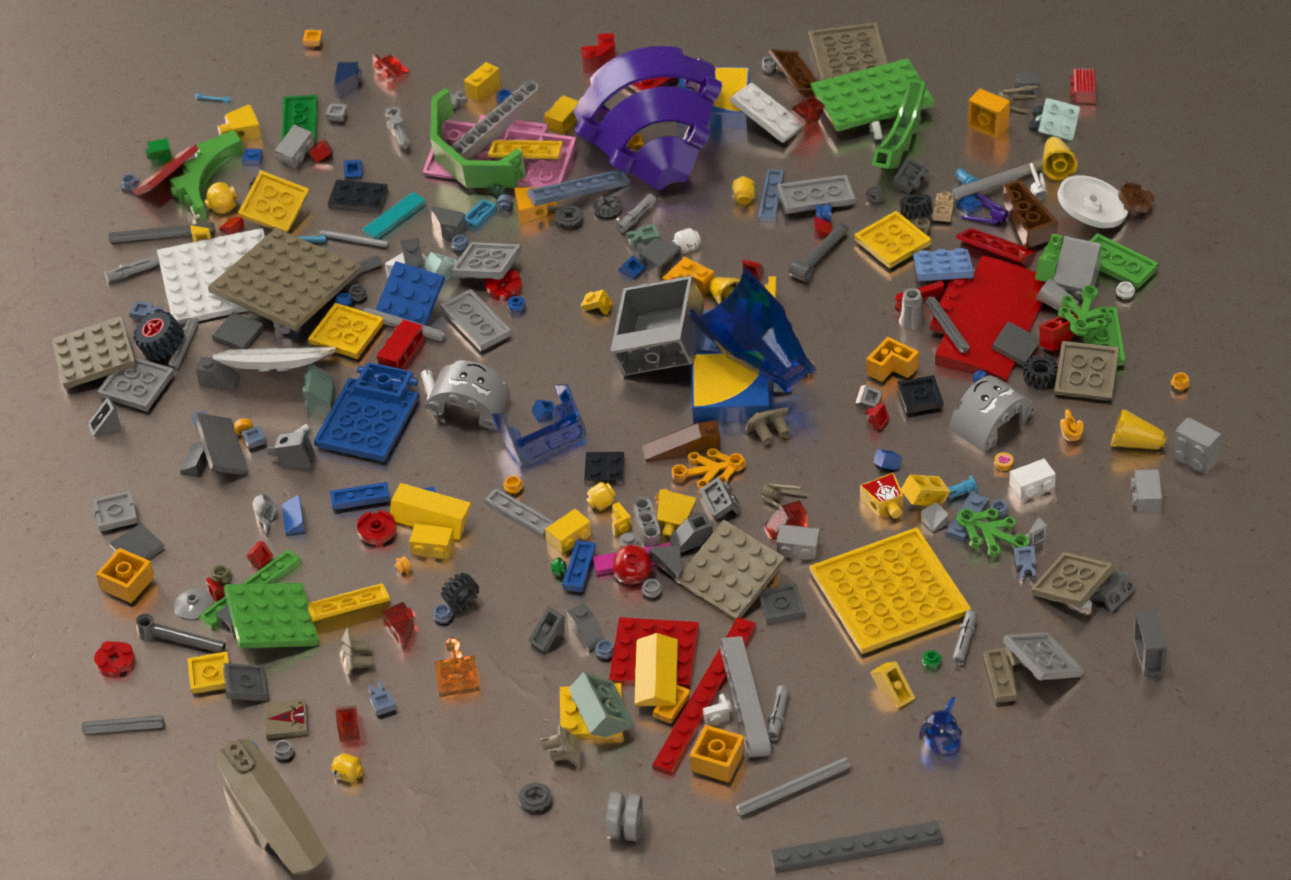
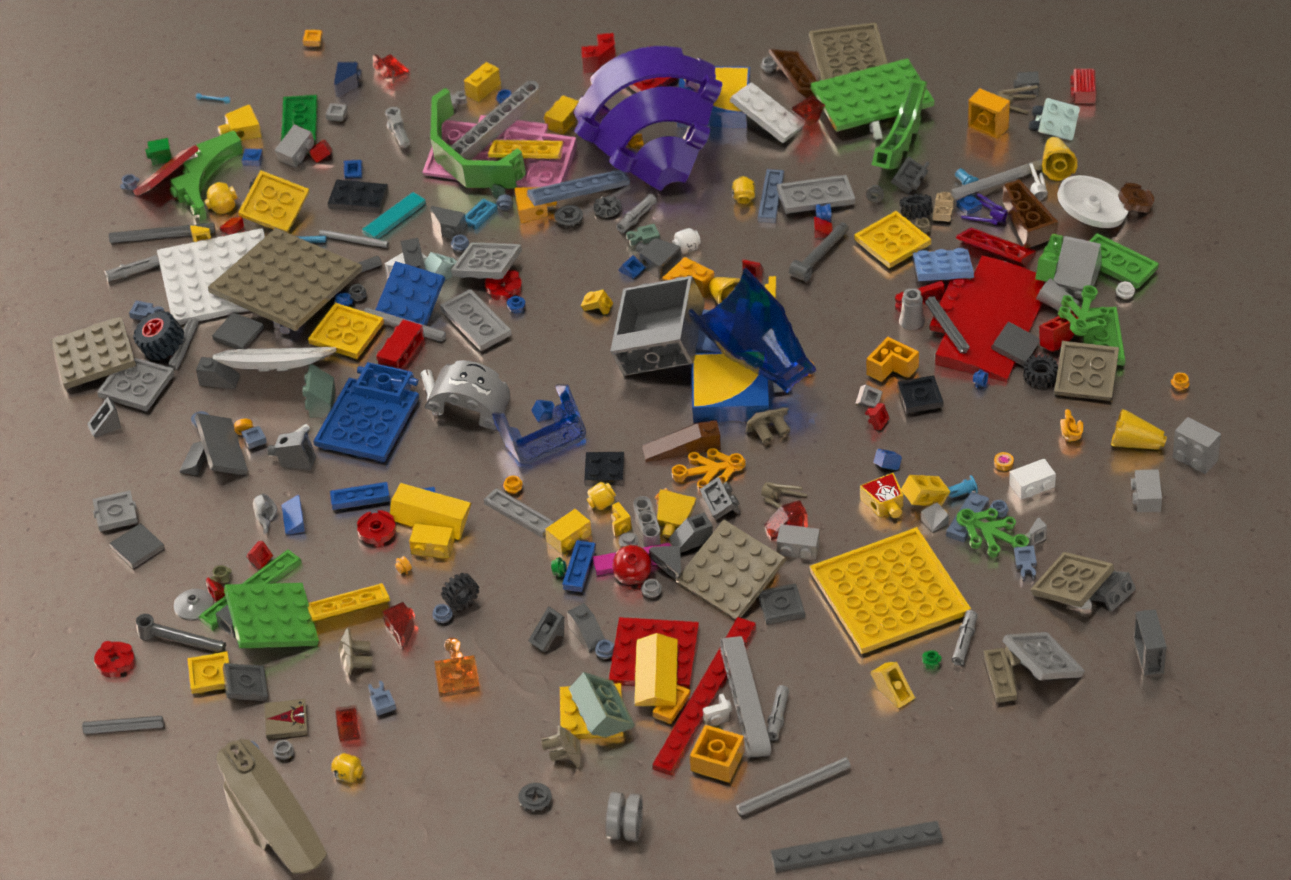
light orange brick [96,548,155,603] -> none
clear blue piece [918,696,962,754] -> none
light grey cylinder [949,376,1036,452] -> none

